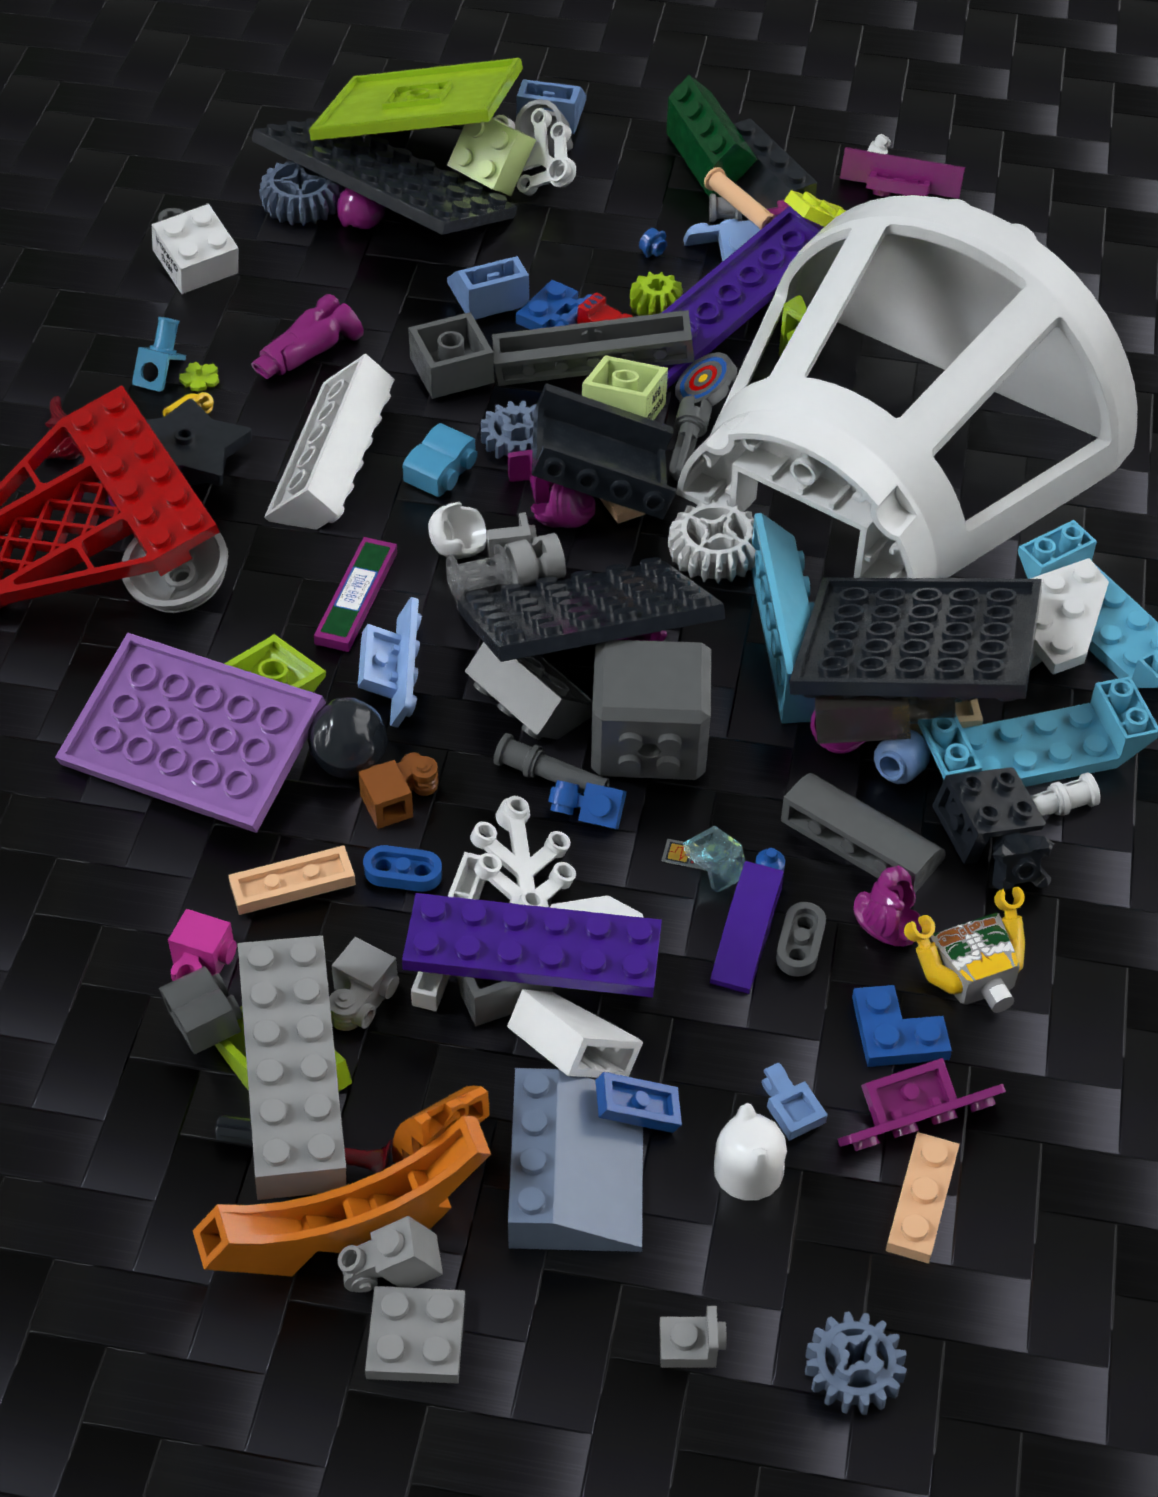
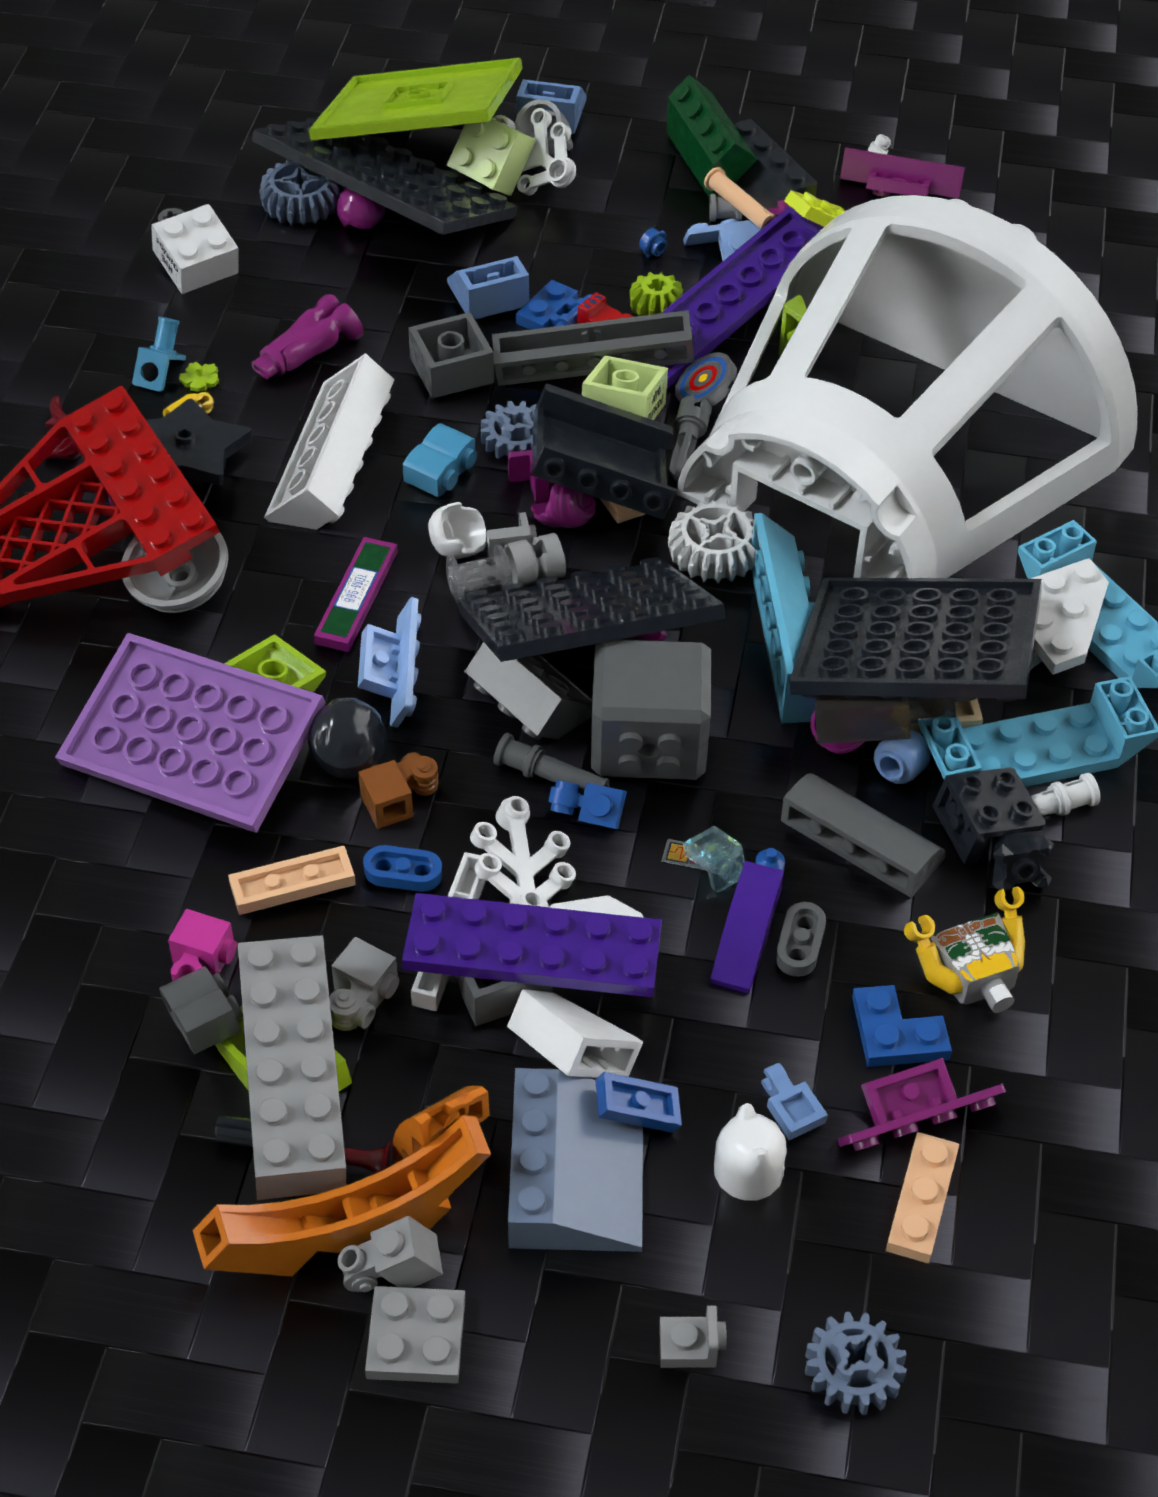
magenta hair [854,865,922,947] -> none

